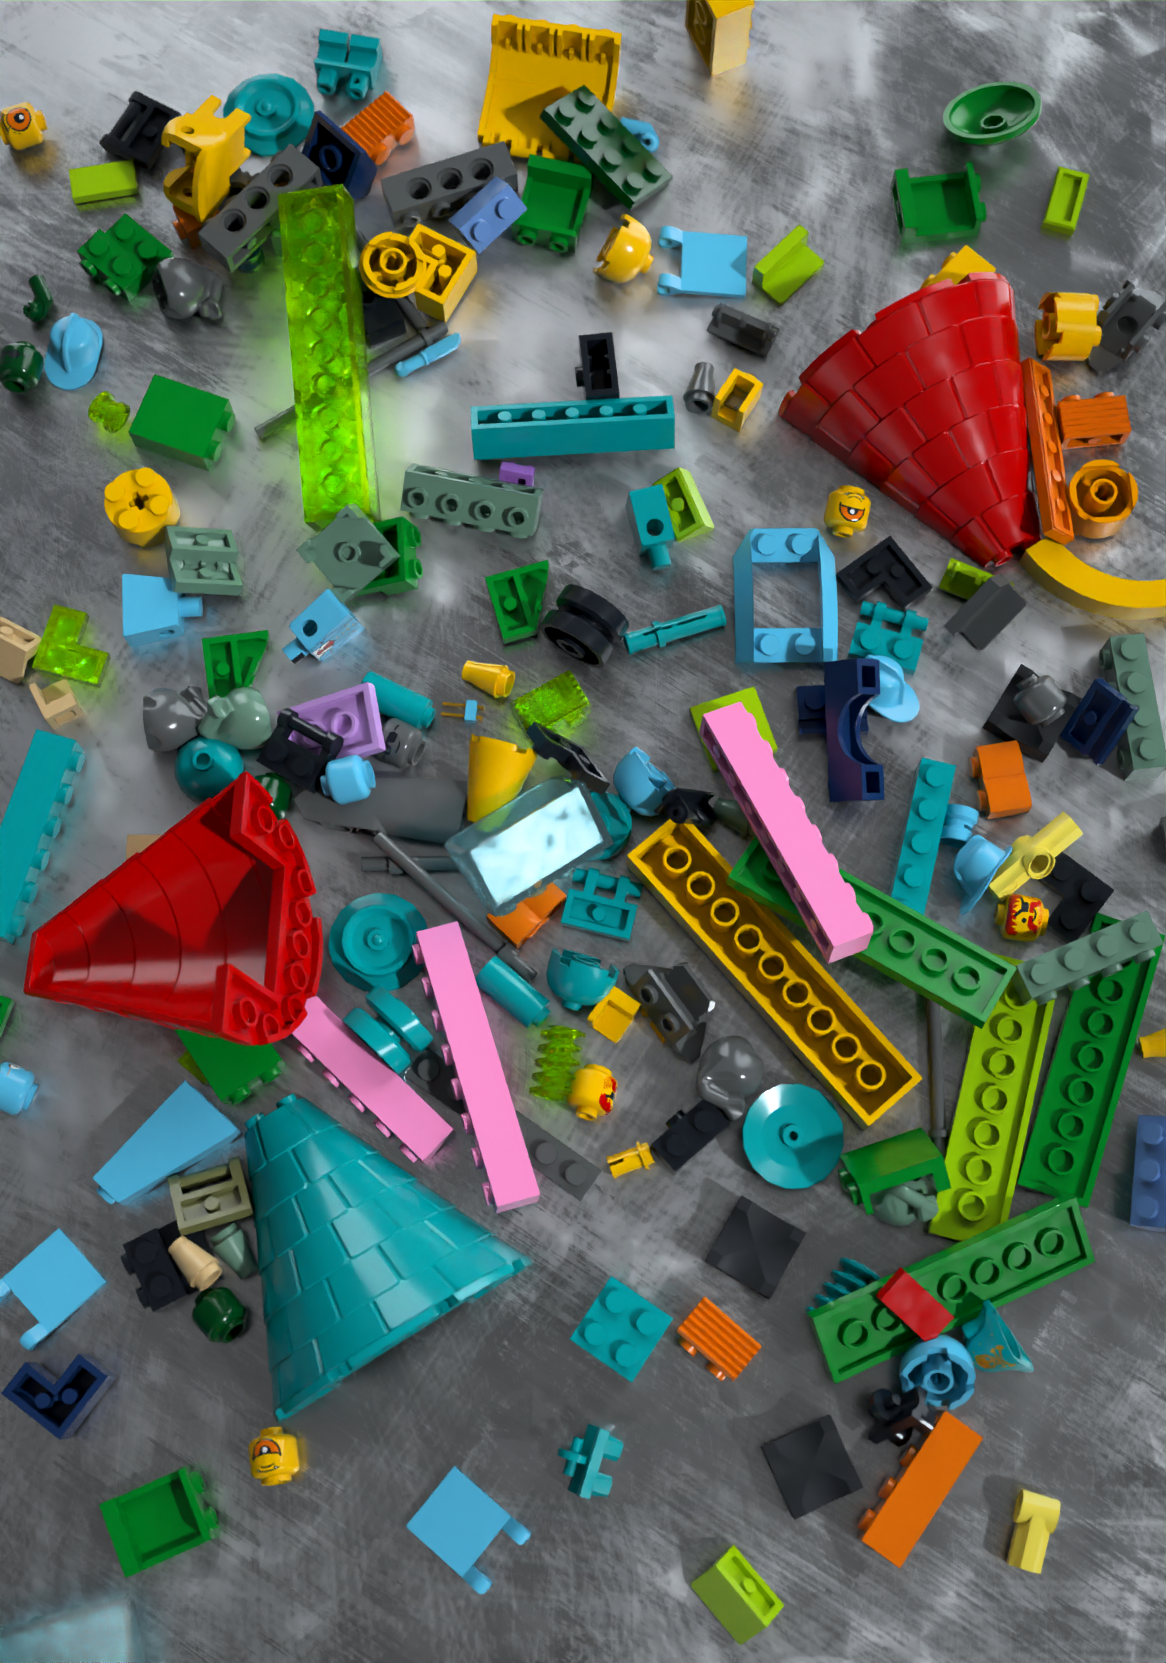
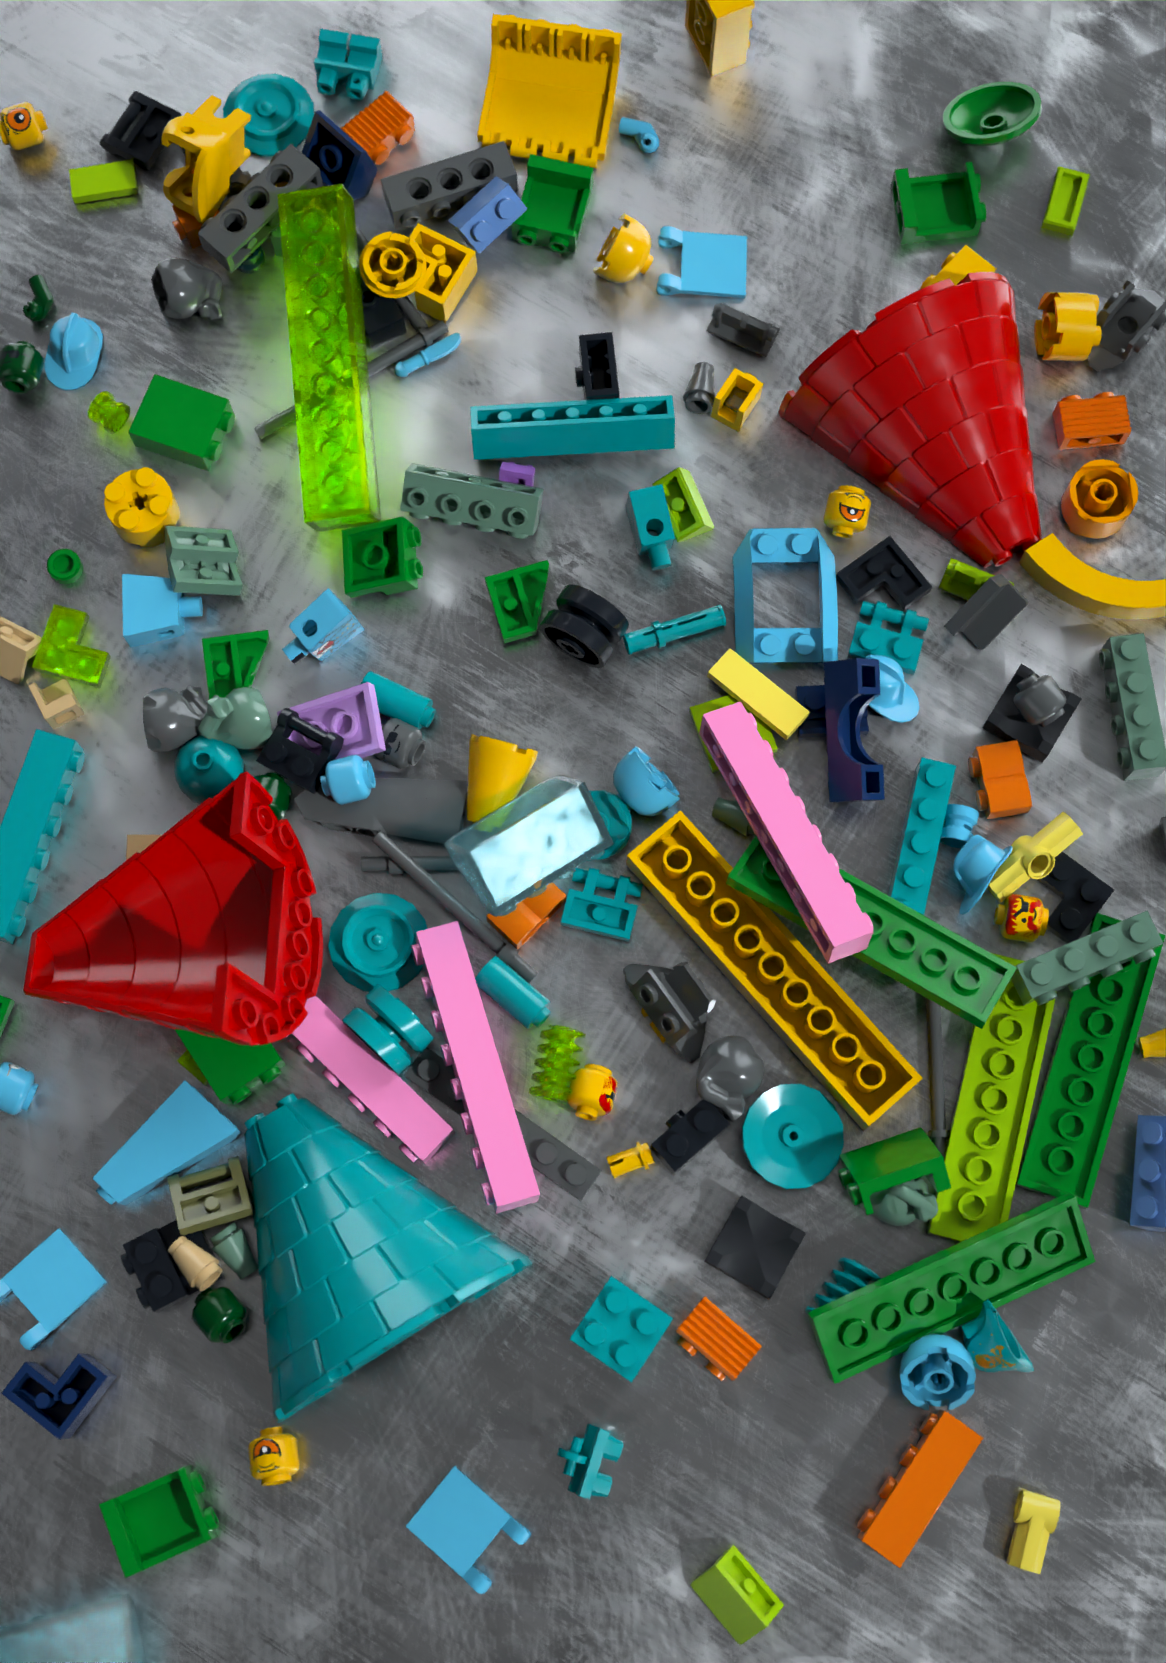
green plate [77,213,174,302] -> none
sand green panel [296,503,400,603] -> none
piece [441,700,484,723] -> none
yellow cone [461,660,515,698] -> none
clear neon green brick [510,670,591,745] -> none
black plate [526,721,610,795] -> none
dark green plate [539,85,673,211] -> none
teal cylinder [546,948,620,1011] -> none
yellow panel [587,986,641,1043] -> none
black hinge [654,787,717,827] -> none
lime panel [752,224,824,306] -> none
black brick [760,1415,864,1520] -> none
black hips [868,1385,937,1447] -> none
red tile [875,1267,954,1342] -> none
orange tile [1021,357,1074,545] -> none
dark blue plate [1060,678,1140,765] -> none
none -> green tile [47,549,83,585]
none -> light yellow tile [707,648,810,740]

